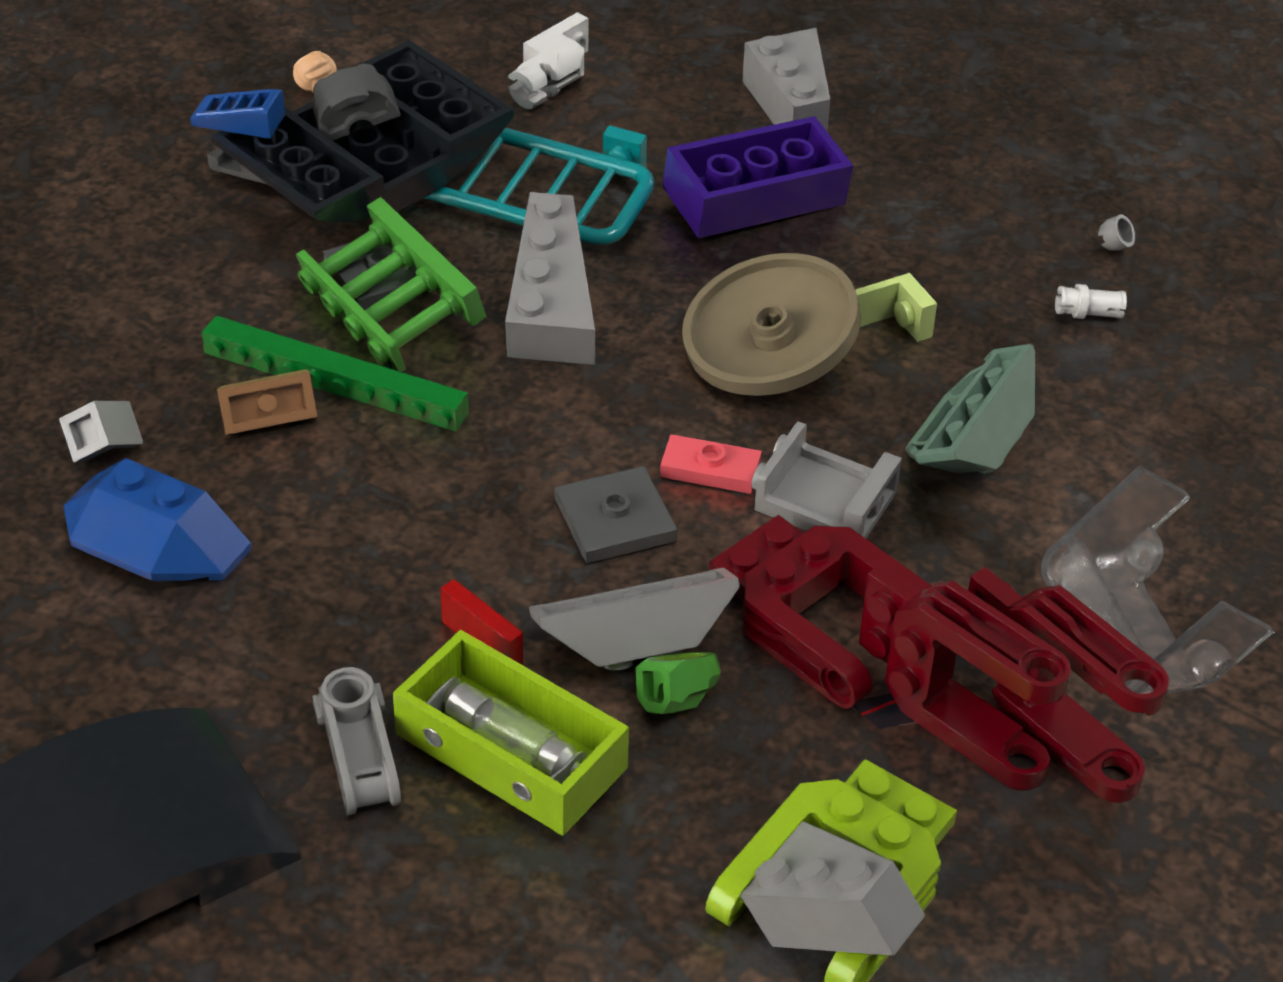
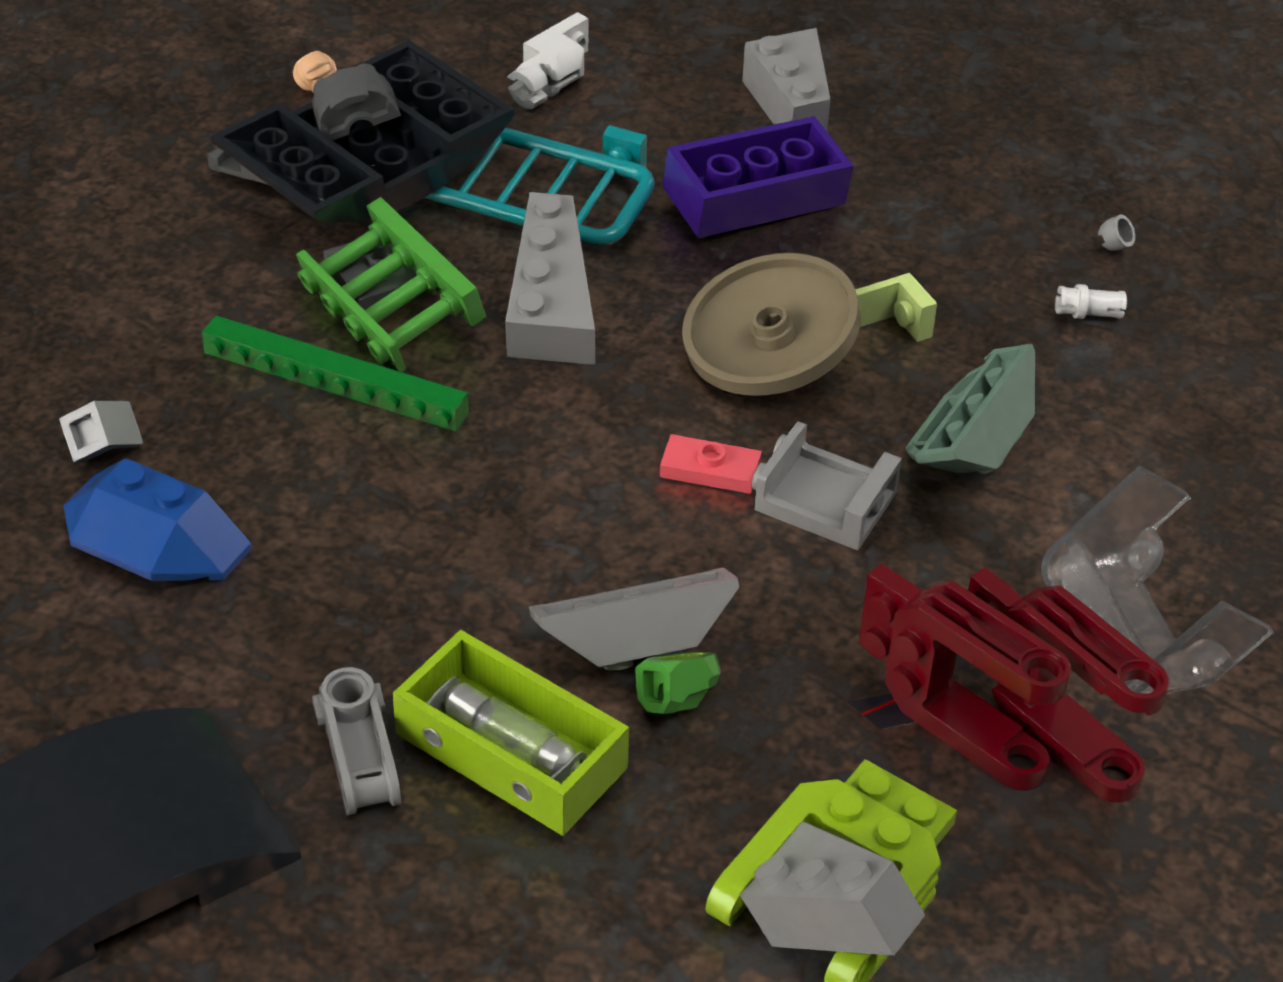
blue slope [190,89,285,138] -> none
medium nougat plate [216,369,317,435] -> none
red tile [440,579,523,665] -> none
dark grey plate [555,466,678,564] -> none
dark red plate [709,515,932,709] -> none

